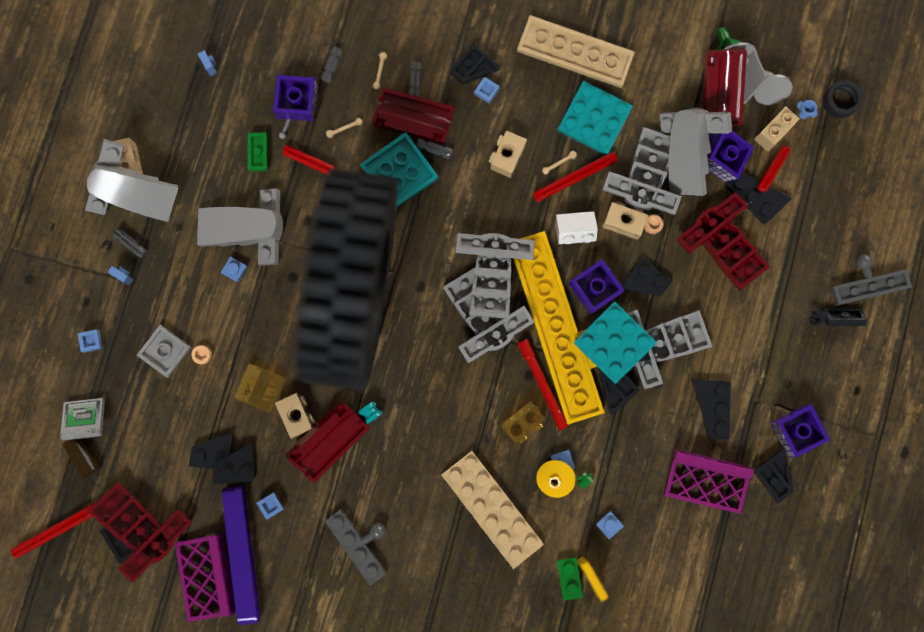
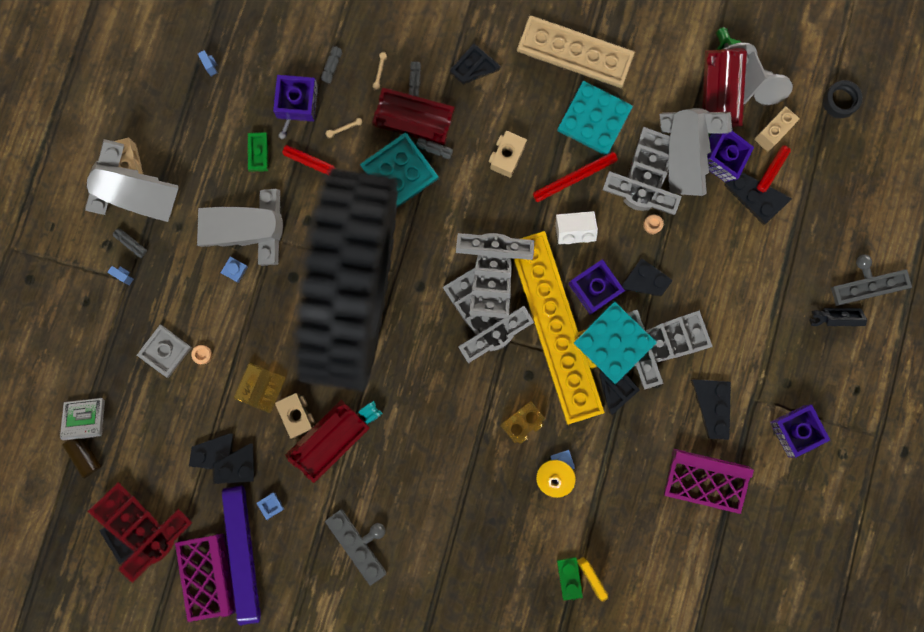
red axle [11,502,96,558] -> none
medium blue plate [78,329,103,353] -> none
tan plate [441,451,544,569] -> none
medium blue plate [474,77,500,104] -> none
red piece [517,339,569,431] -> none
tan hinge [542,151,577,174] -> none
green plate [577,472,594,489] -> none
medium blue plate [596,511,624,539] -> none
tan brick [602,202,648,240] -> none
dark red slope [677,192,770,292] -> none
black wing [753,449,794,503] -> none
medium blue plate [797,100,818,120] -> none

